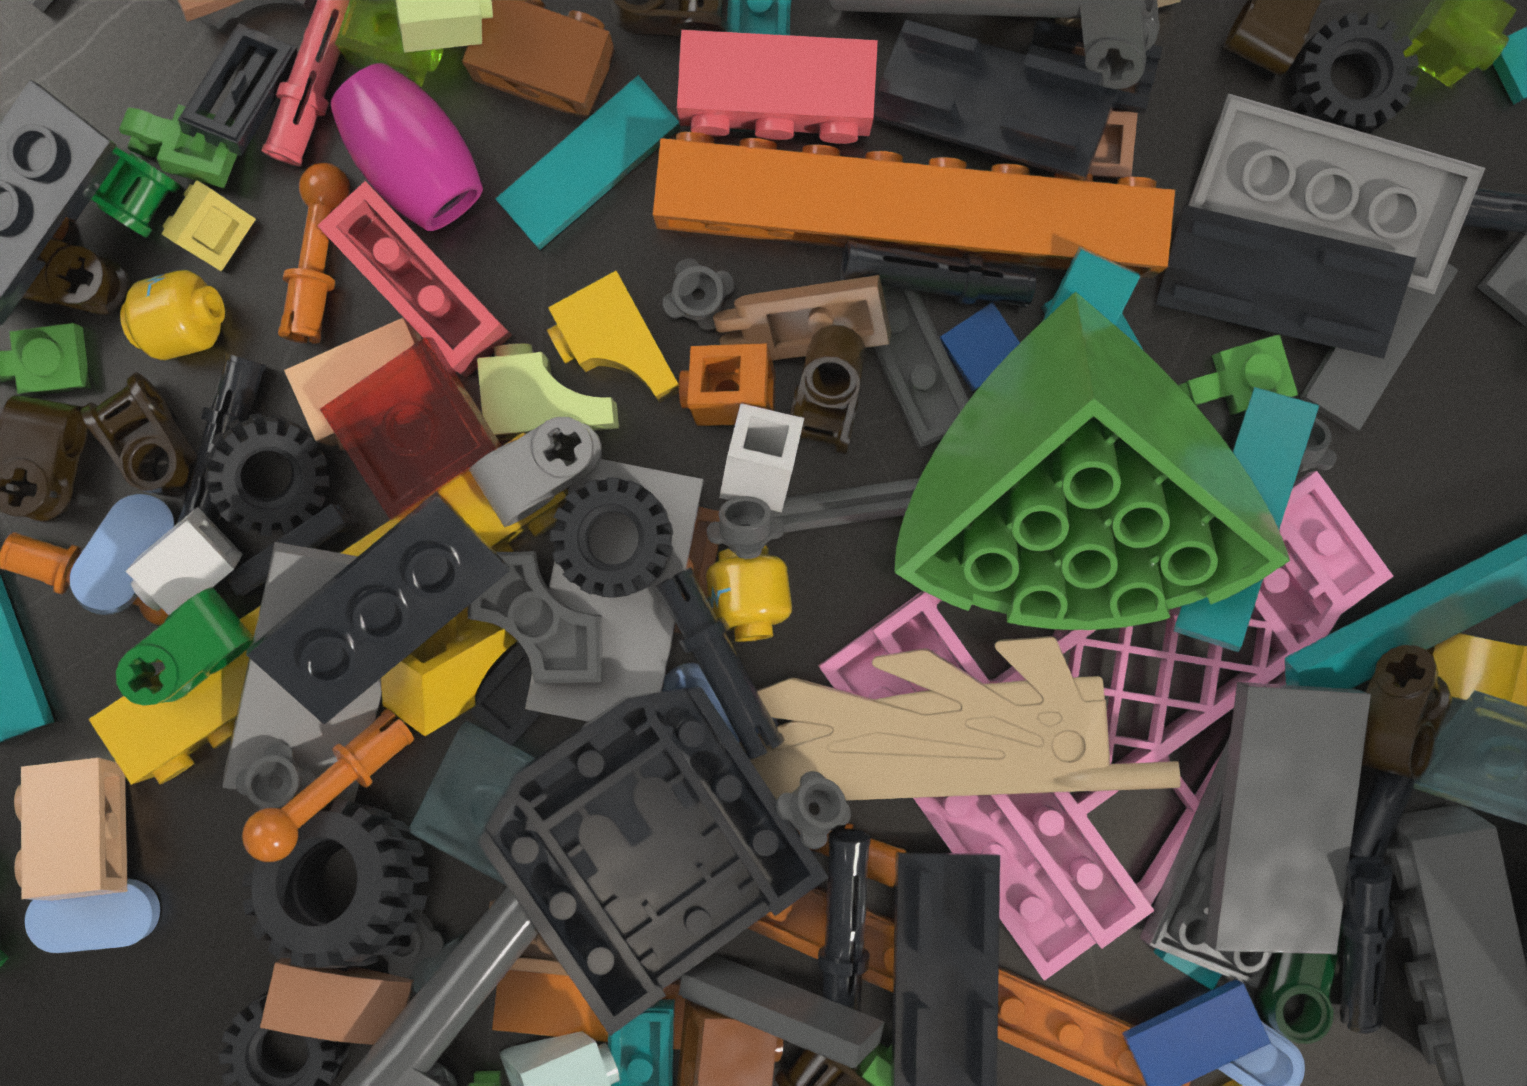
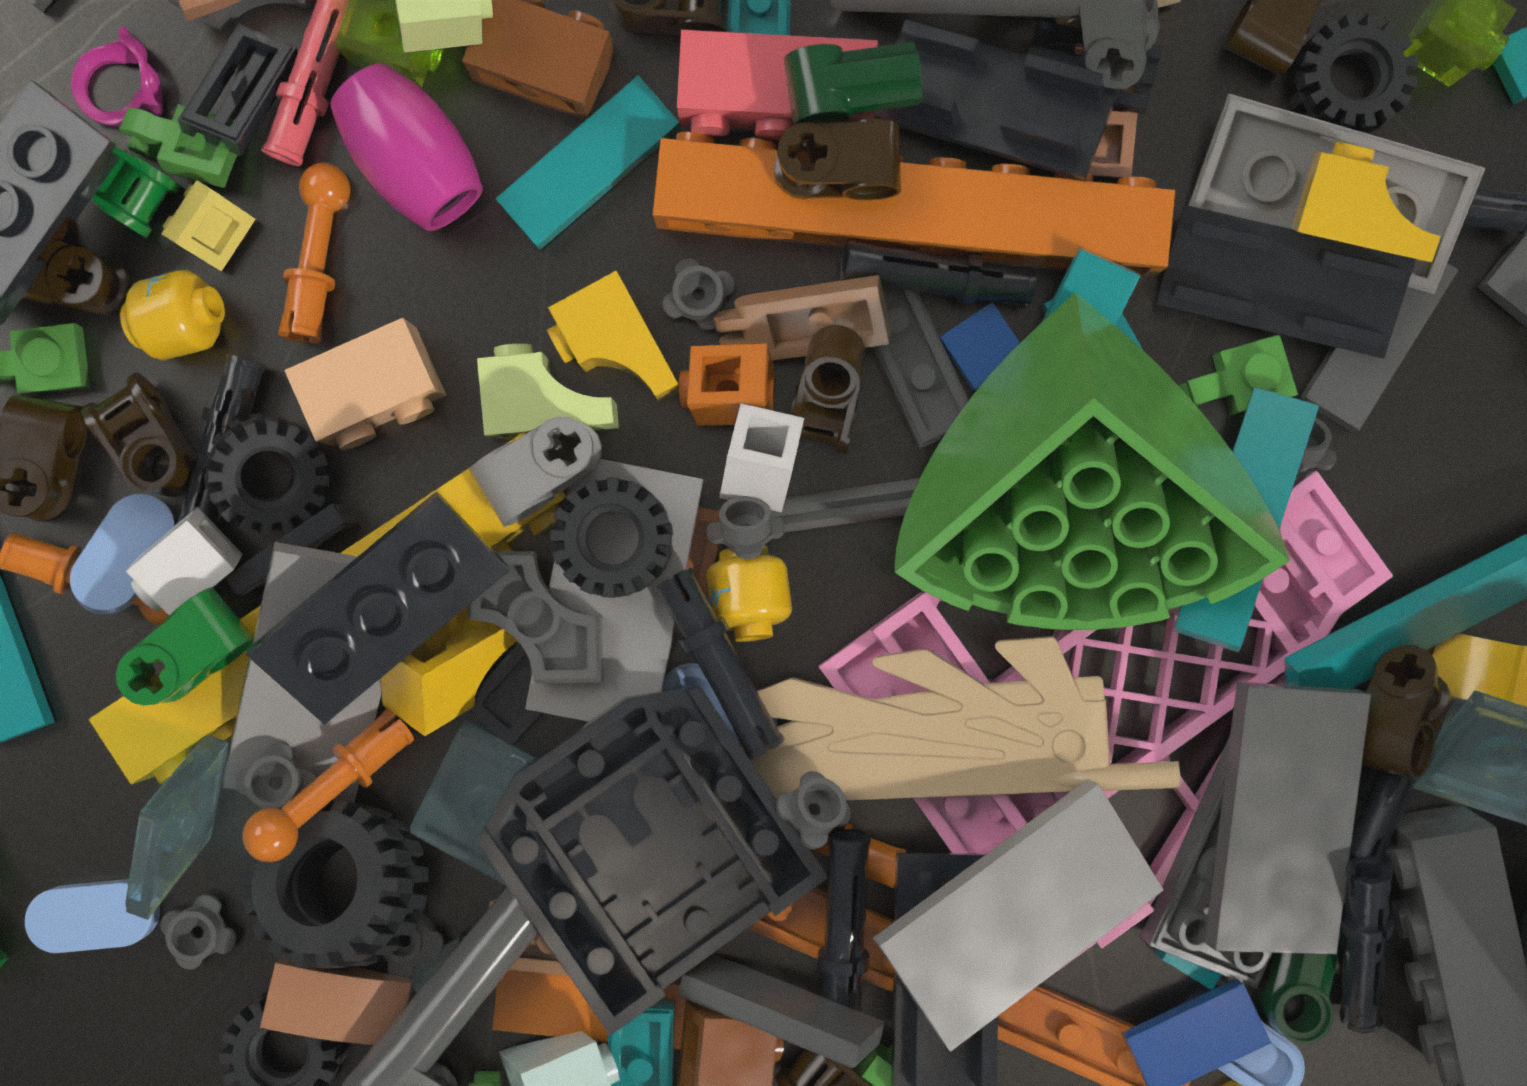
light nougat brick [14,758,127,901] -> none
coral brick [317,181,512,378] -> none
clear red tile [320,337,502,520] -> none
none -> dark pink piece [71,26,163,126]
none -> clear light blue tile [125,735,229,920]
none -> dark grey plate [161,894,236,970]
none -> dark brown piece [774,119,901,201]
none -> dark green piece [784,42,923,125]
none -> light grey tile [873,779,1163,1052]
none -> yellow arch [1291,141,1441,263]

